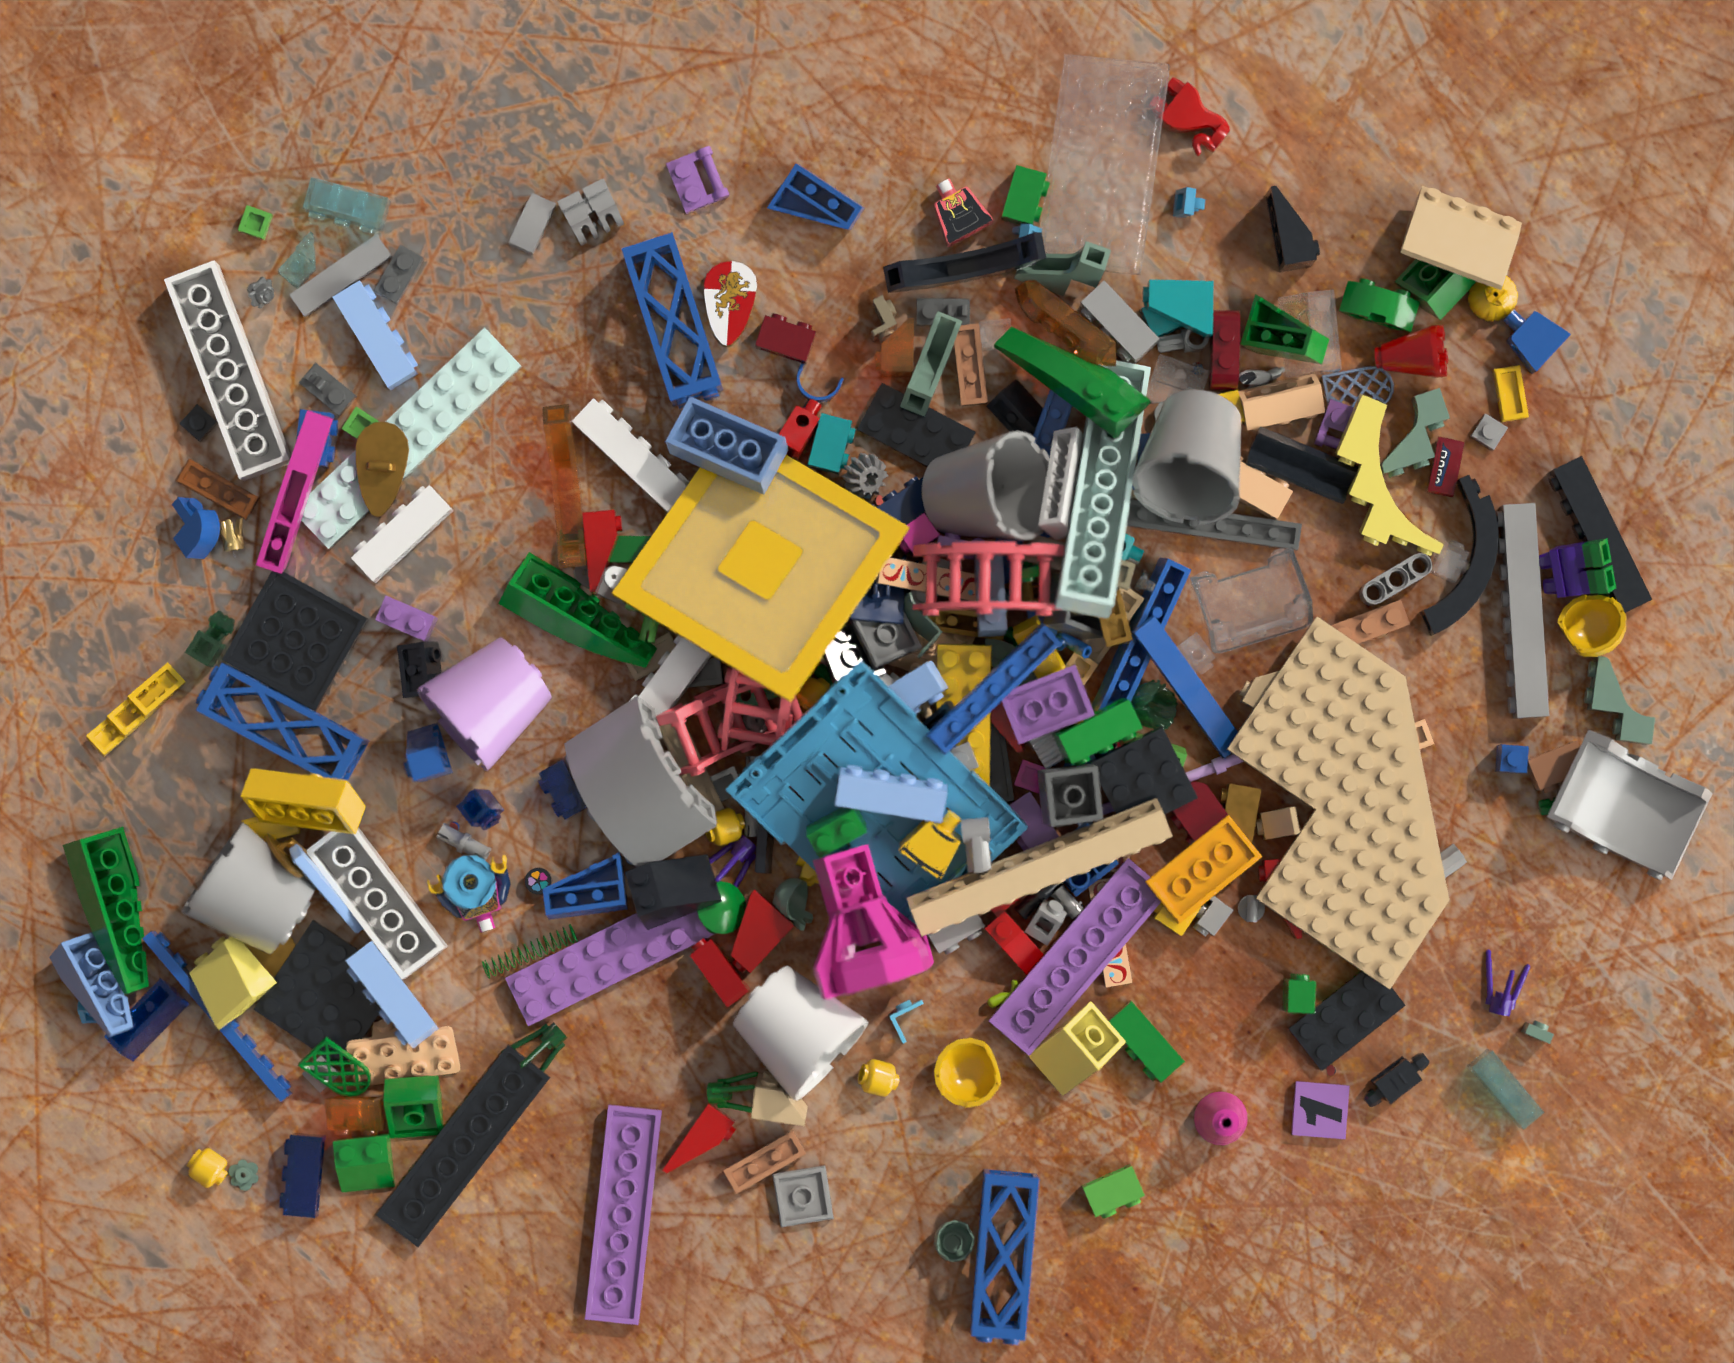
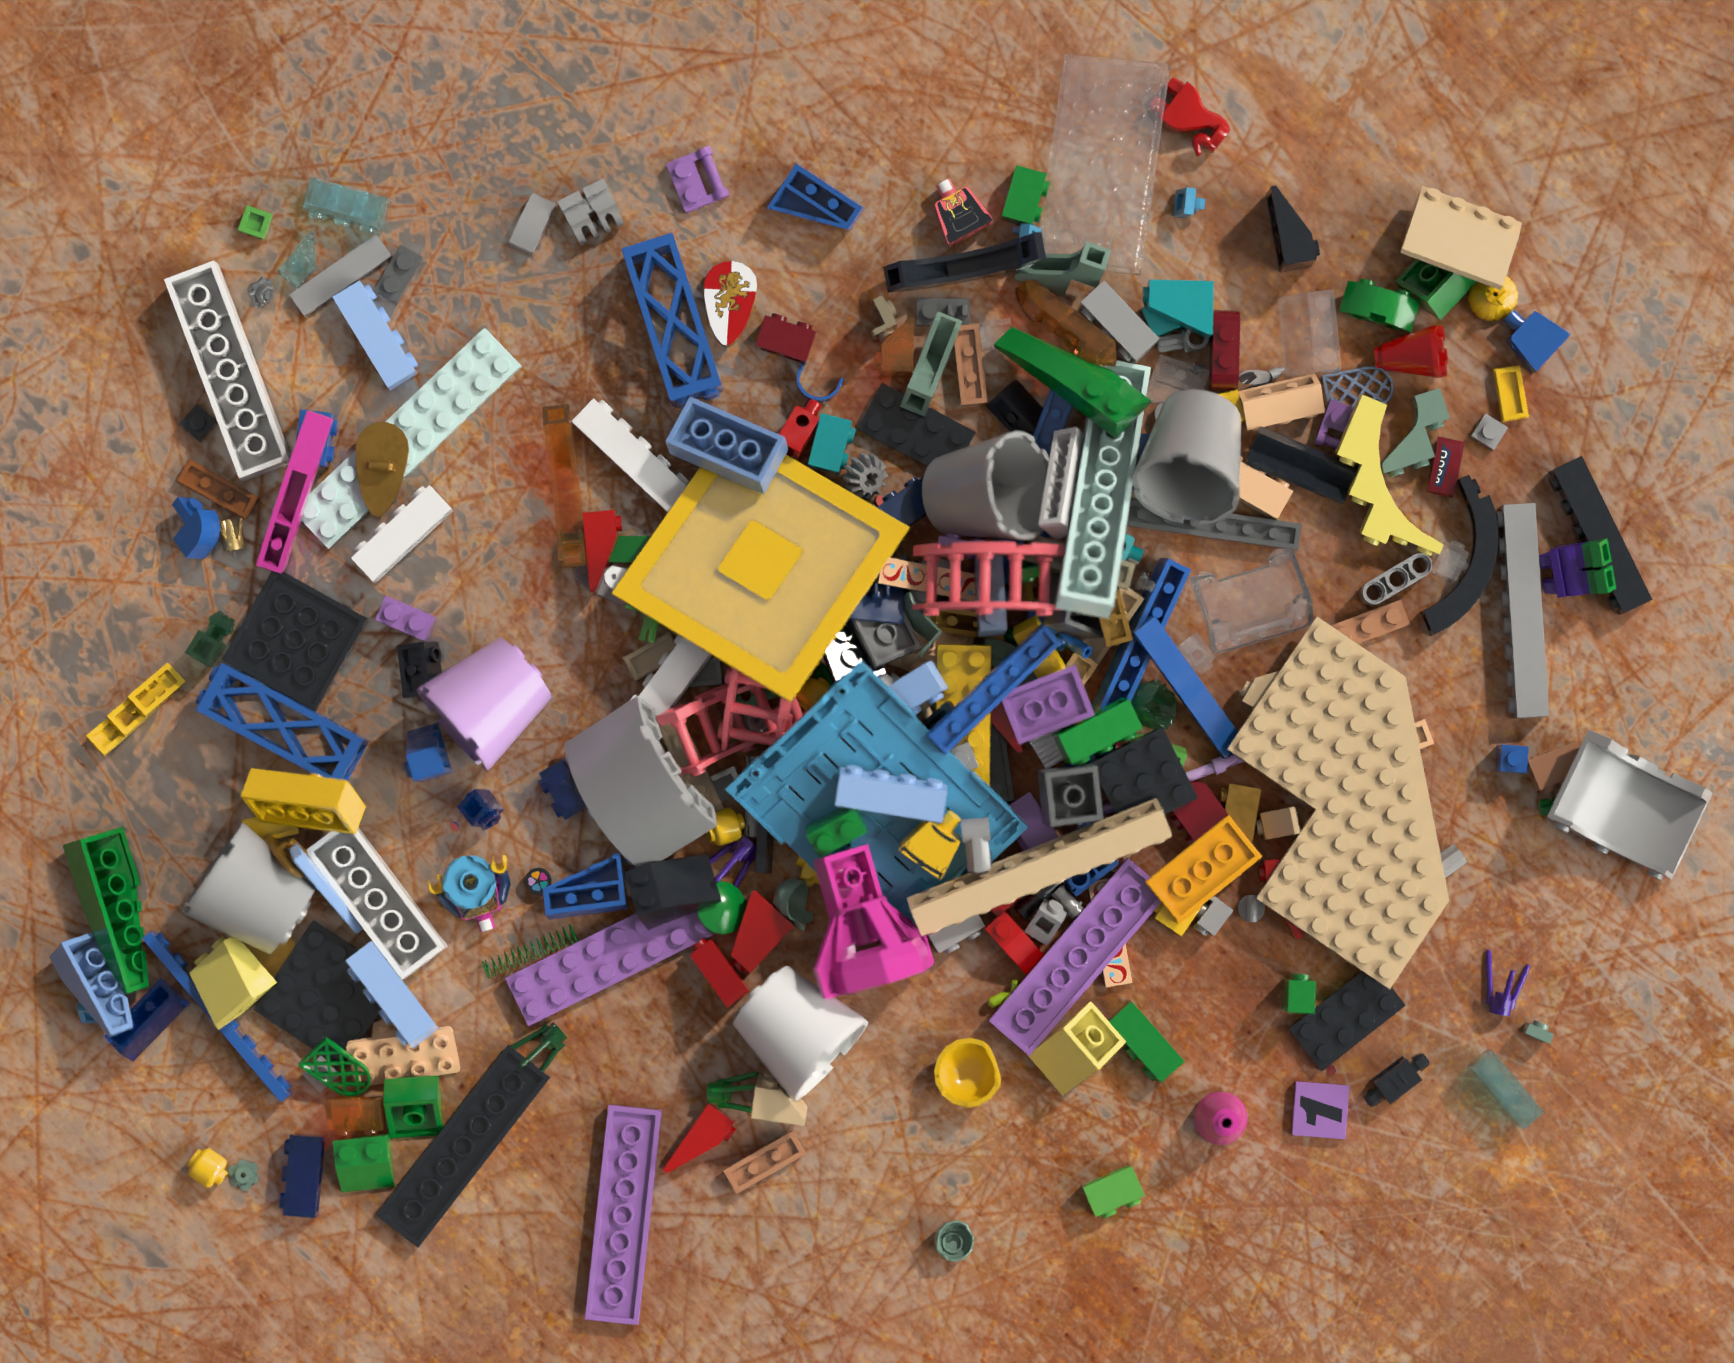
dark grey plate [299,362,357,416] -> none
bright green plate [342,407,379,439] -> none
light grey pin [437,823,492,860] -> none
green wedge [498,552,657,668] -> none
light grey tile [772,1165,834,1227] -> none
yellow head [858,1059,899,1097] -> none
medium azure bracket [889,999,924,1044] -> none
dark pink brick [898,513,939,557] -> none
blue piece [970,1169,1039,1345] -> none
dark pink plate [1014,760,1046,794] -> none
green wedge [1240,294,1329,364] -> none
yellow cylinder [1558,594,1626,657] -> none
sand green arch [1584,656,1655,745] -> none

